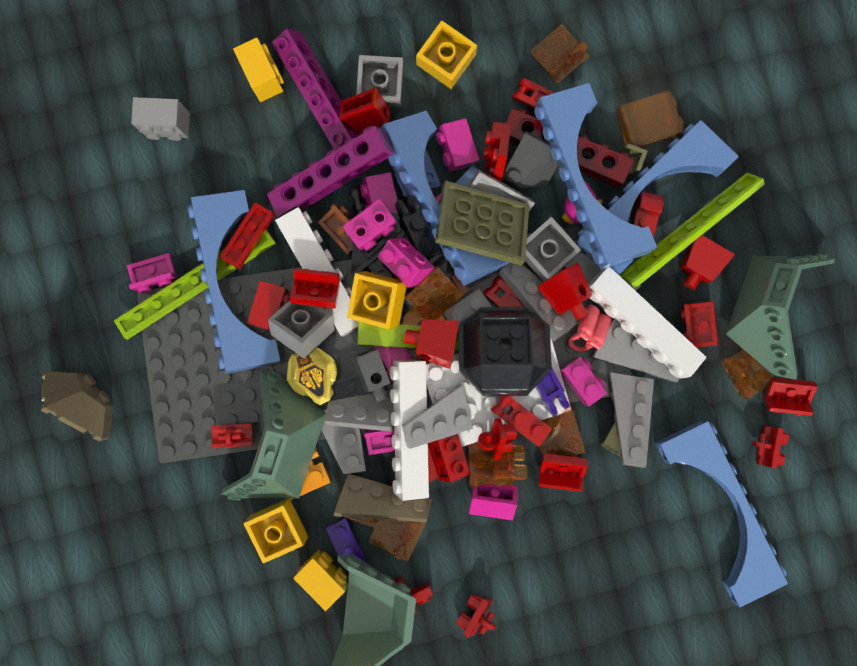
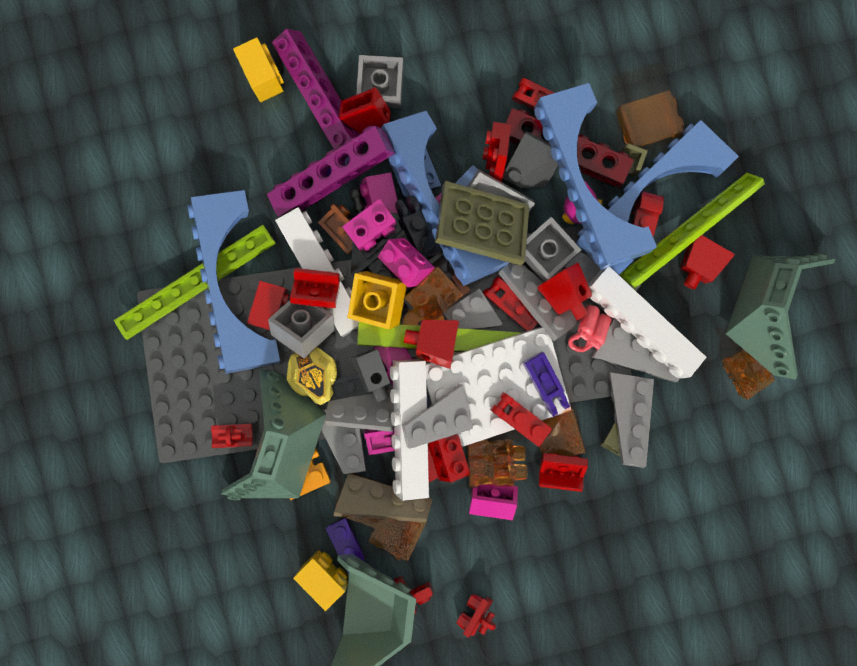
dark tan wedge [41,371,113,441] -> none
dark pink bracket [127,253,178,293] -> none
light grey brick [131,97,190,141] -> none
red plate [220,203,275,270] -> none
yellow brick [243,498,308,563] -> none
yellow brick [416,20,477,89] -> none
dark pink brick [436,118,479,172] -> none
black piece [458,307,552,396] -> none
red hips [477,418,517,461] -> none
clear orange hinge [530,24,590,84] -> none
dark pink brick [560,357,607,407] -> none
medium blue arch [655,420,788,607] -> none
red bracket [681,302,719,347] -> none
red hips [752,425,789,469] -> none
red bracket [763,377,817,416] -> none

